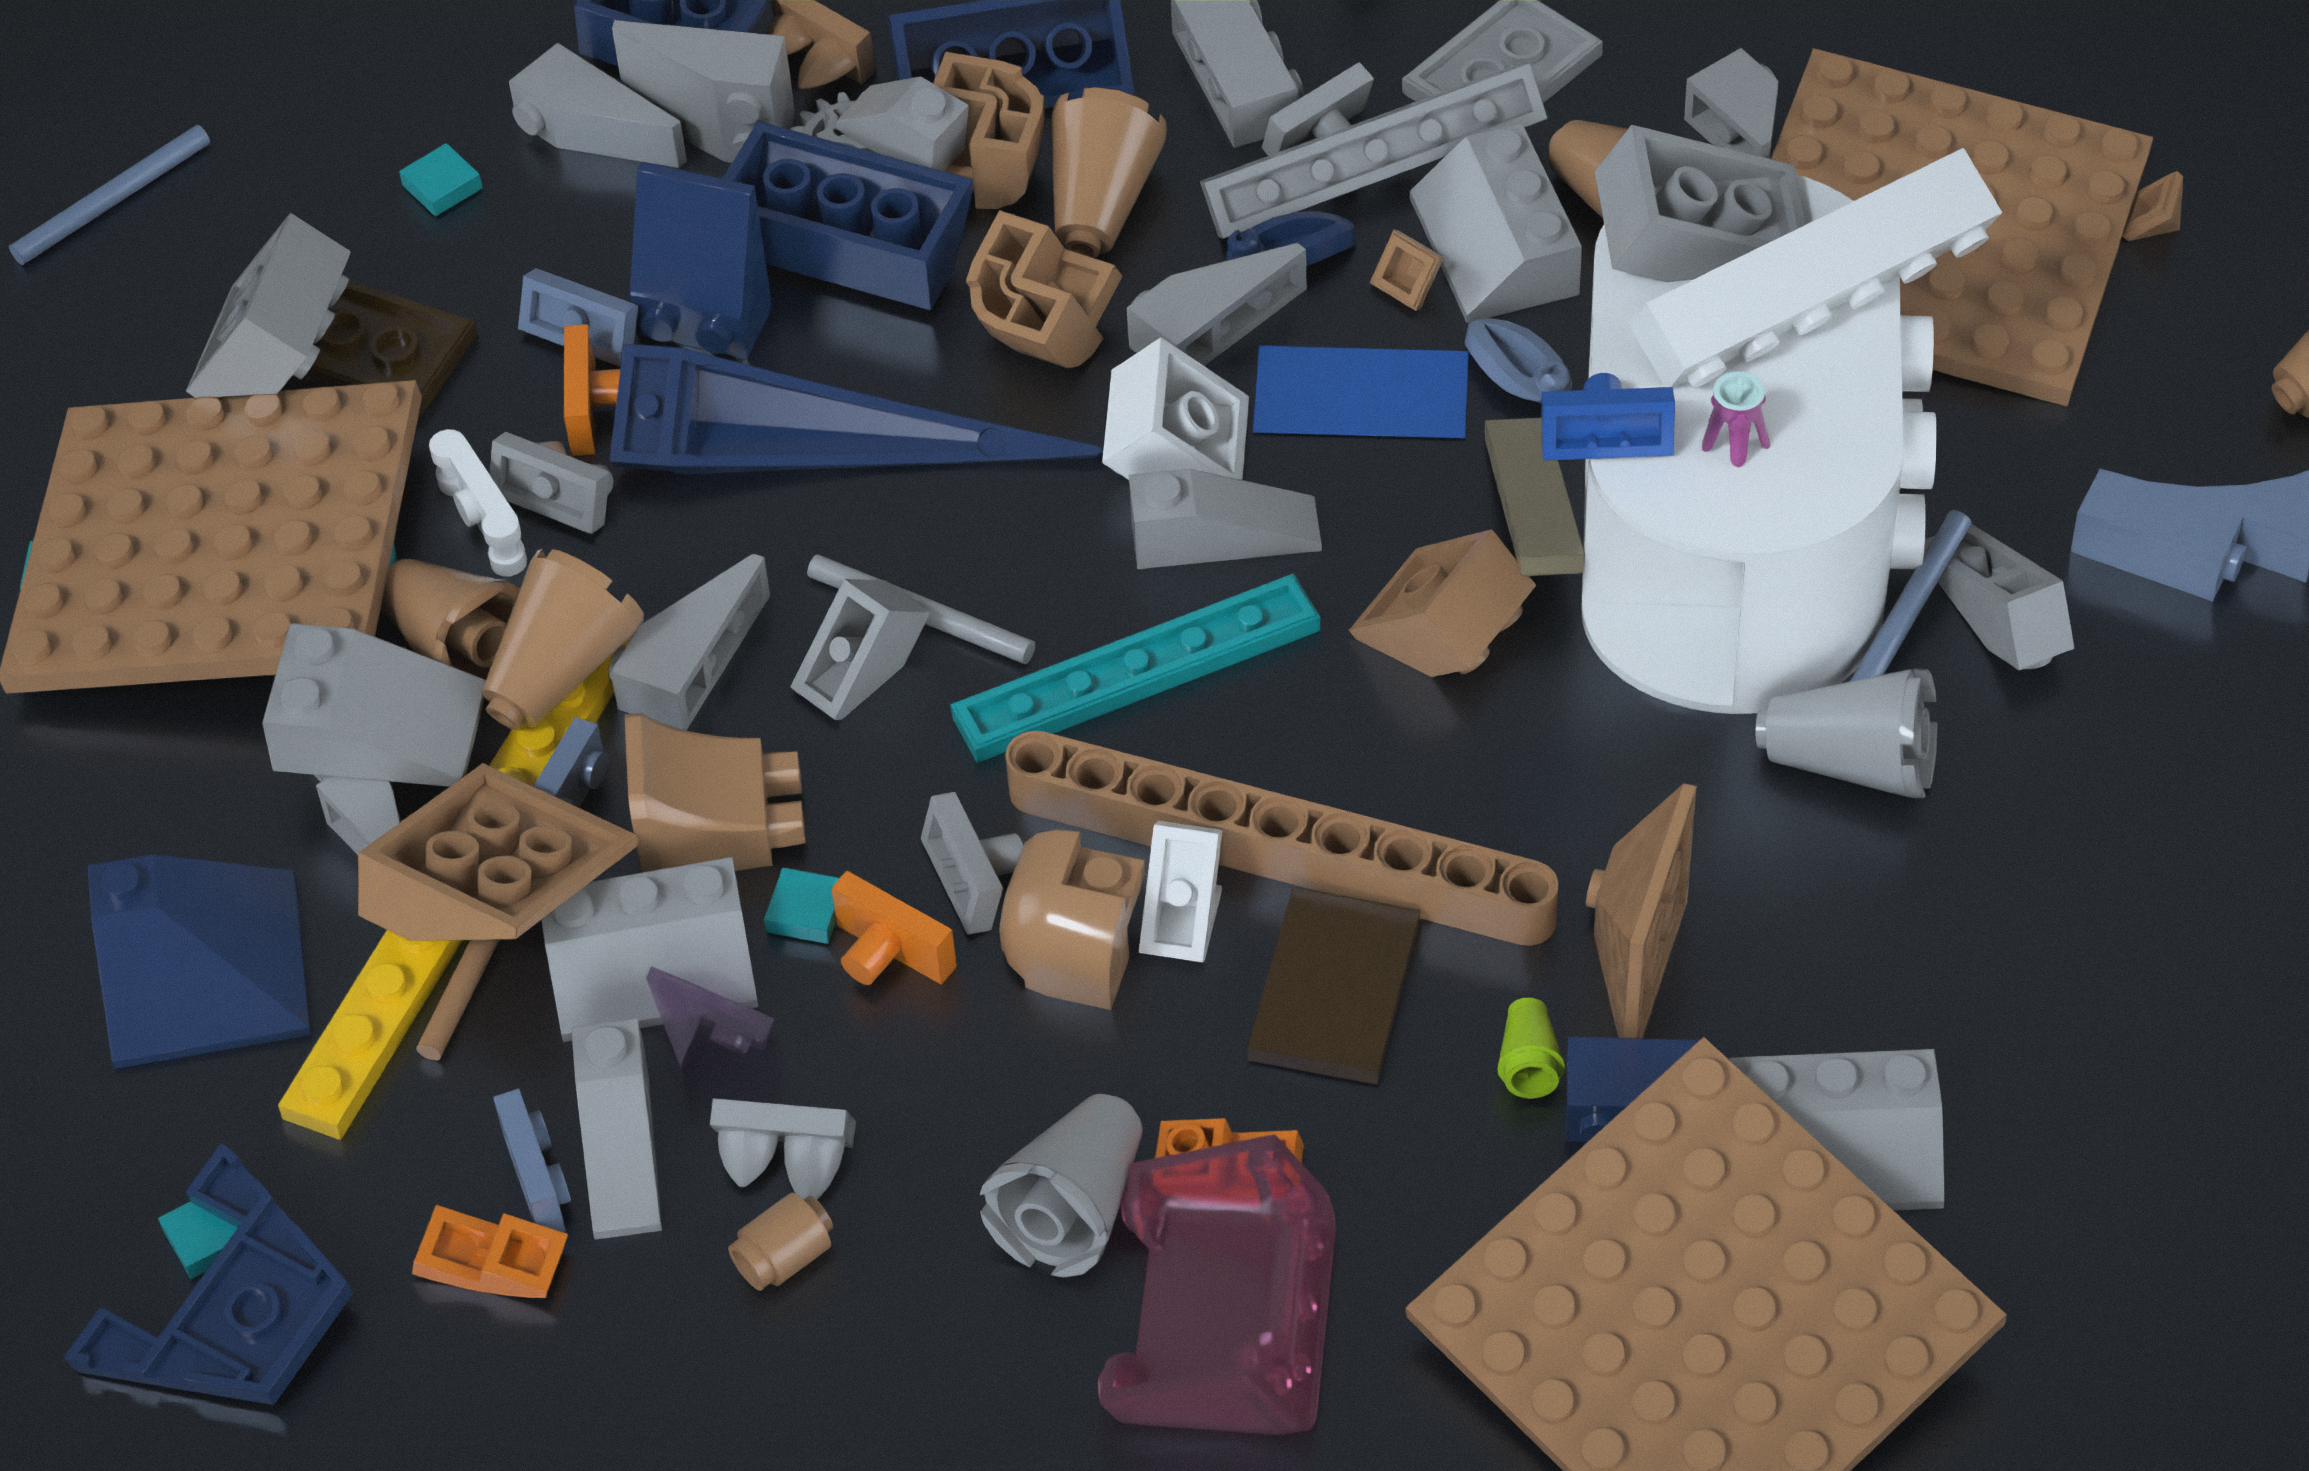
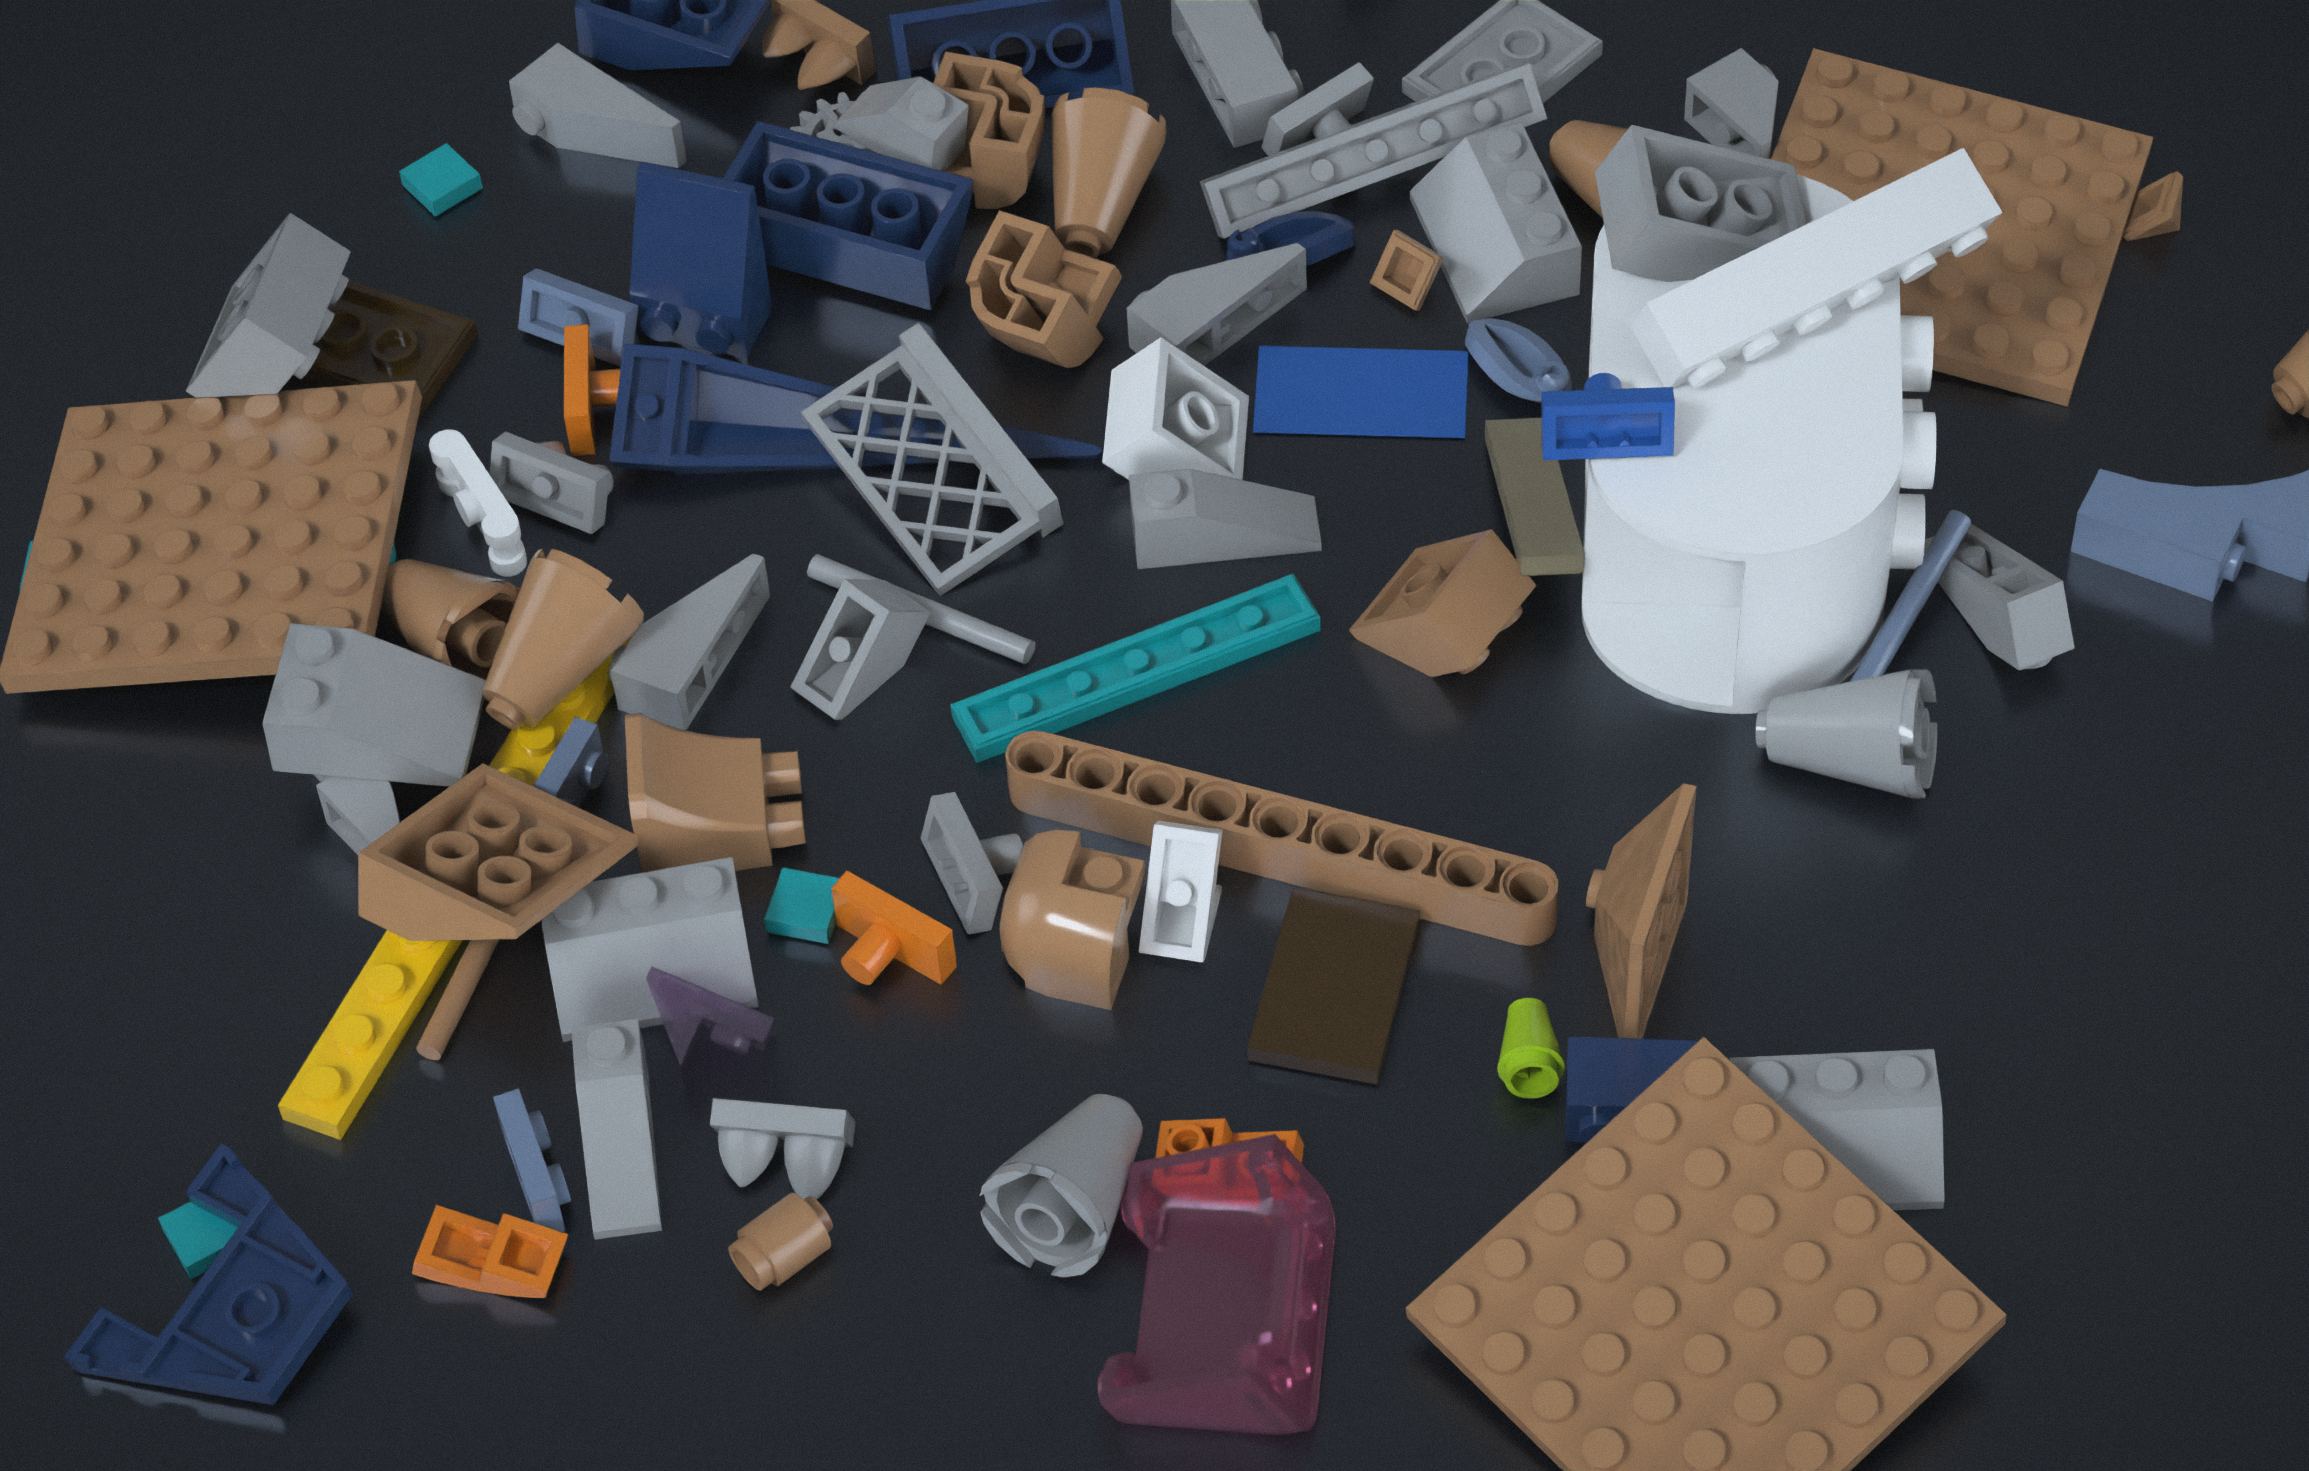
sand blue bar [9,125,210,265] -> none
dark blue slope [88,854,312,1069] -> none
light grey slope [612,20,796,163] -> none
piece [1702,371,1770,468] -> none
none -> light grey fence [801,322,1063,596]

